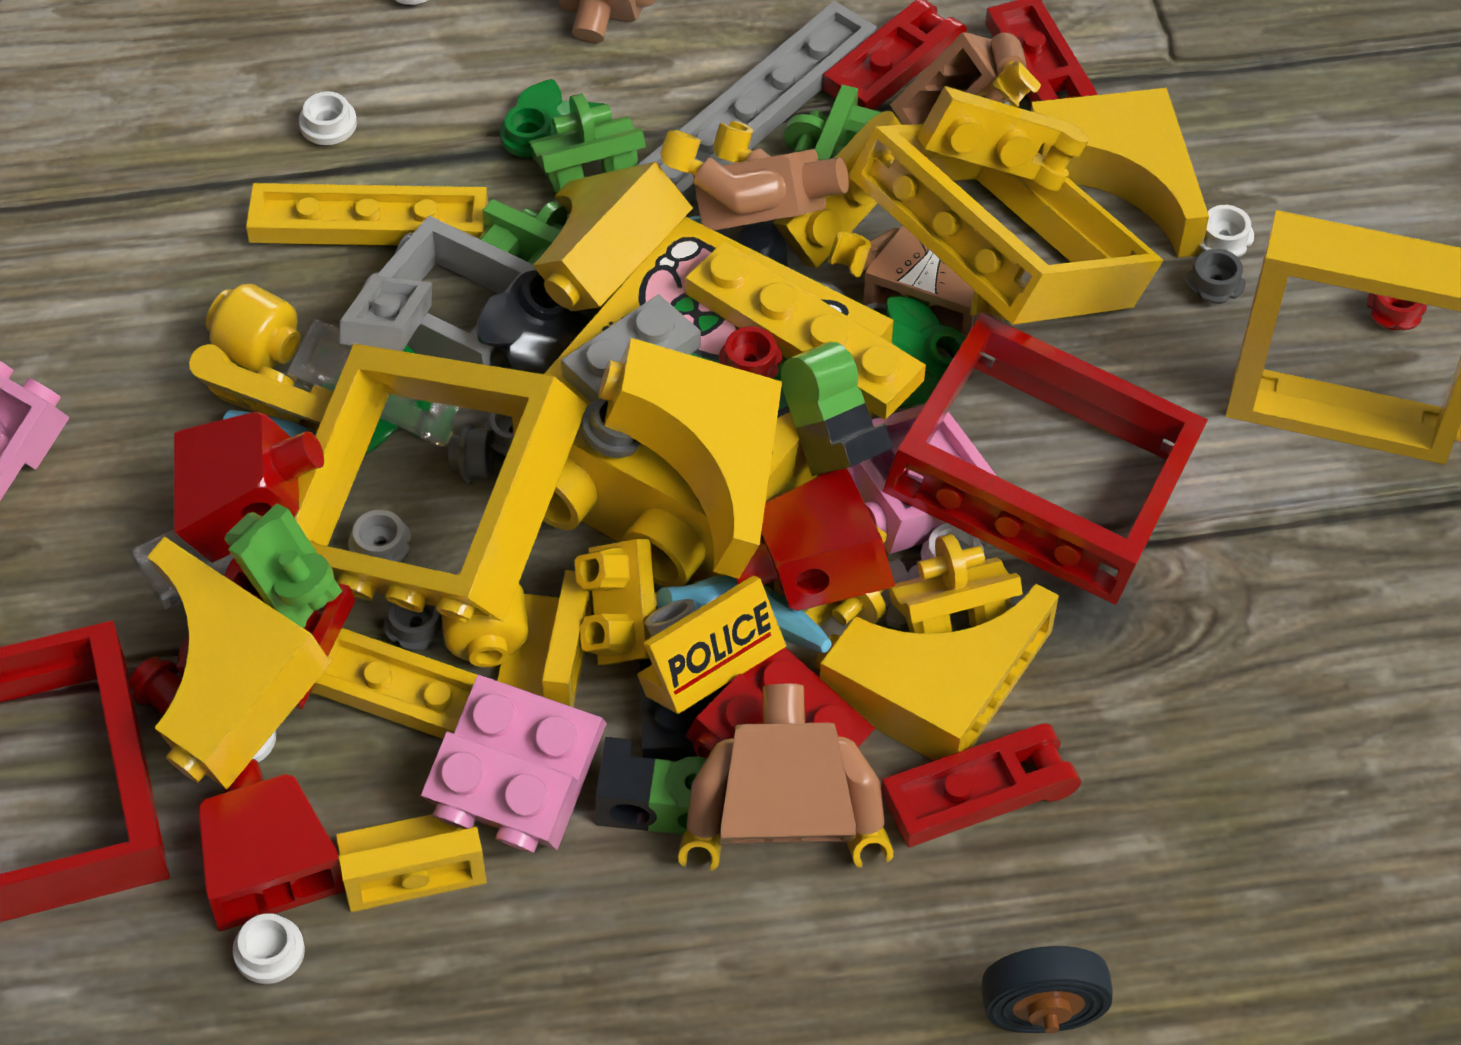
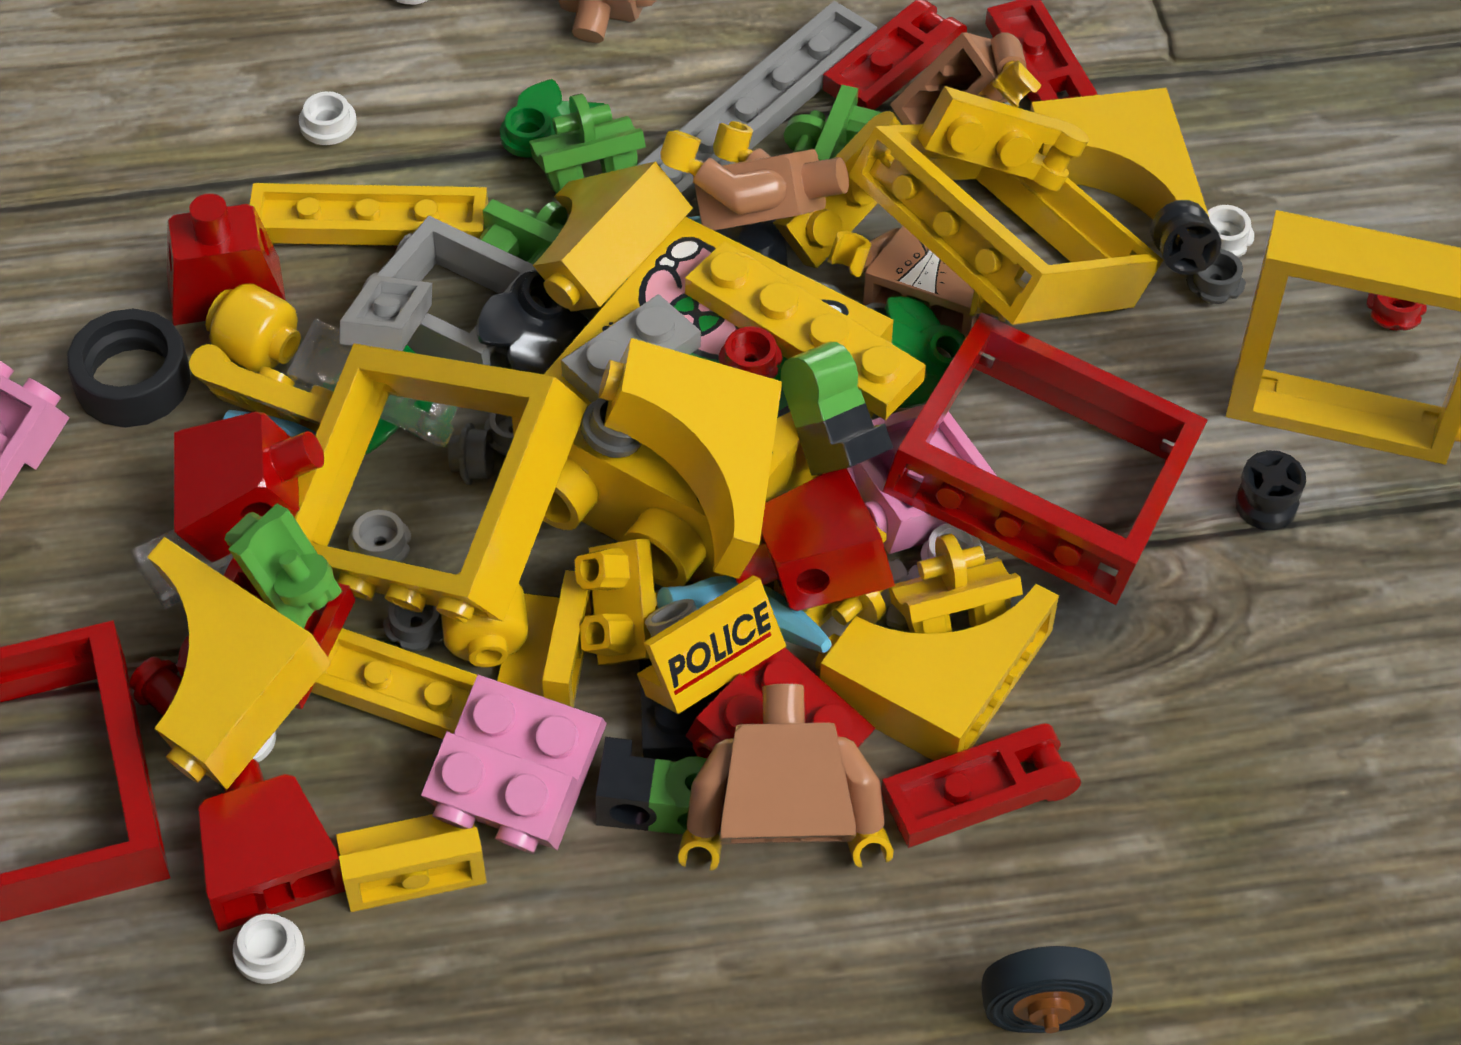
none -> black tyre [67,308,191,428]
none -> red torso [167,193,286,326]
none -> black wheel [1150,200,1222,275]
none -> black wheel [1235,450,1306,530]

